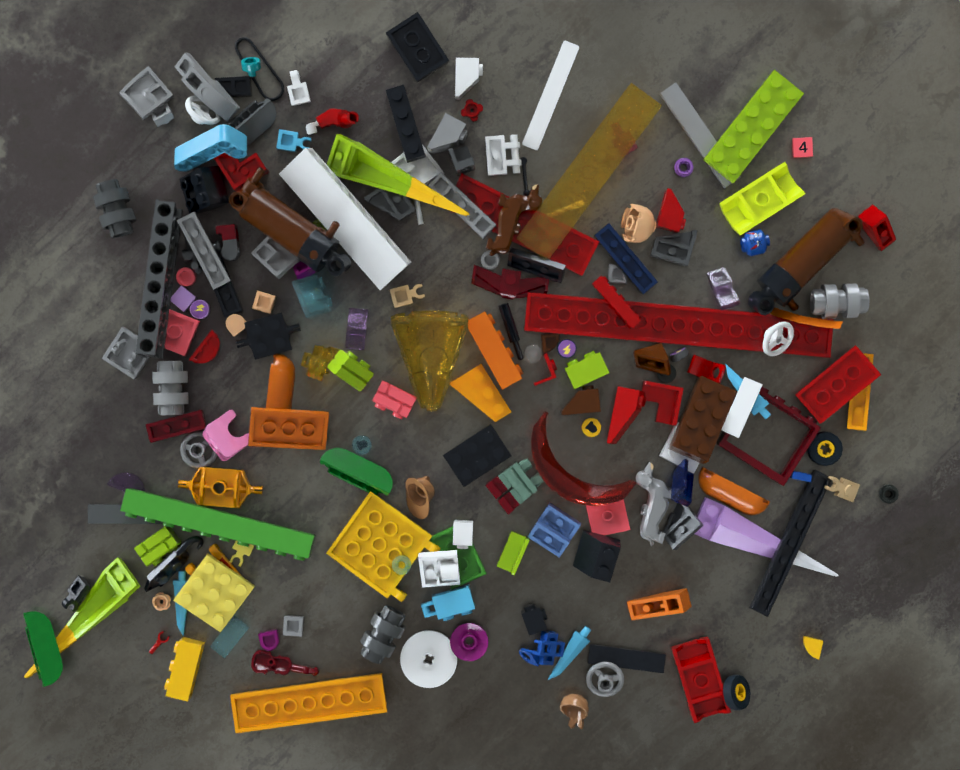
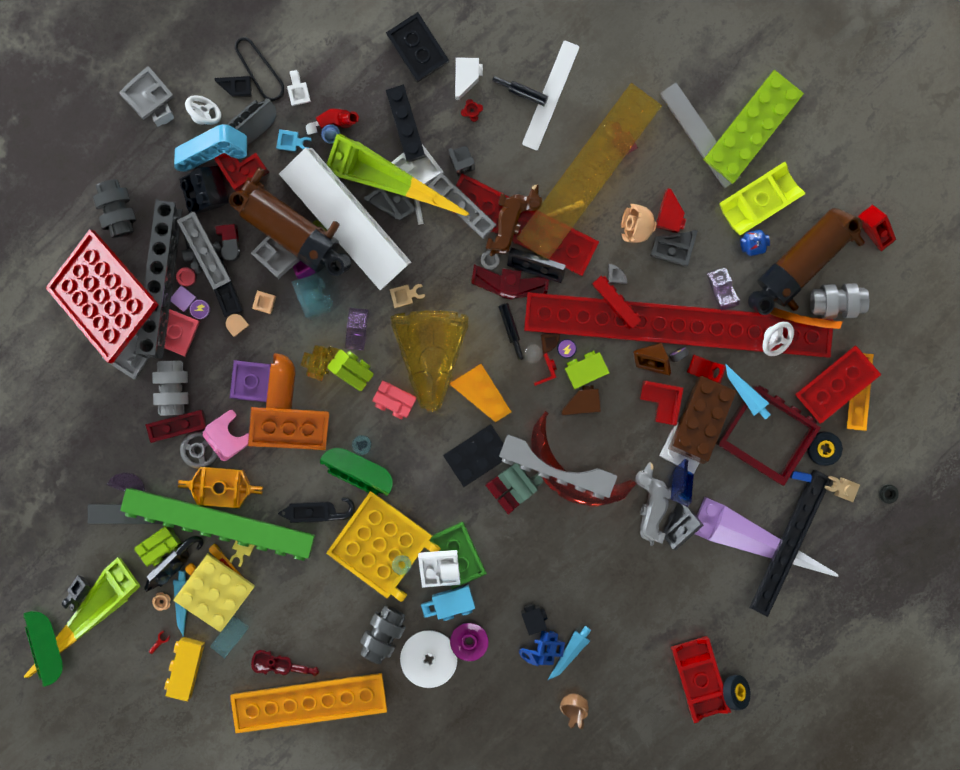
light grey slope [174,53,240,122] -> none
red plate [189,329,220,364] -> none
black plate [236,312,301,360] -> none
teal tile [241,57,261,77] -> none
magenta tile [258,629,280,651] -> none
light grey plate [283,615,304,637] -> none
medium nougat piece [405,476,435,519] -> none
light grey slope [427,113,468,155] -> none
white brick [453,520,473,549] -> none
orange brick [465,311,523,390] -> none
white plate [485,135,522,176] -> none
lime panel [496,530,530,576] -> none
black hinge [521,157,530,196] -> none
medium blue slope [527,502,581,558] -> none
black slope [573,530,621,583] -> none
yellow tile [582,418,601,437] -> none
coral plate [585,492,630,536] -> none
light grey piece [586,662,624,697] -> none
black tile [587,643,666,673] -> none
dark blue plate [594,223,658,295] -> none
red slope [607,386,646,444] -> none
orange slope [627,588,692,620] -> none
pearl dark grey plate [657,364,676,383] -> none
medium lavender plate [674,158,694,177] -> none
orange brick [698,467,770,515] -> none
white tile [721,377,763,438] -> none
coral tile [792,137,813,158] -> none
yellow tile [803,636,823,660] -> none
none -> plate [46,229,159,364]
none -> medium lavender tile [230,360,271,402]
none -> black plate [278,497,355,523]
none -> medium blue plate [321,125,340,144]
none -> black axle [492,76,548,106]
none -> light grey arch [499,434,617,499]

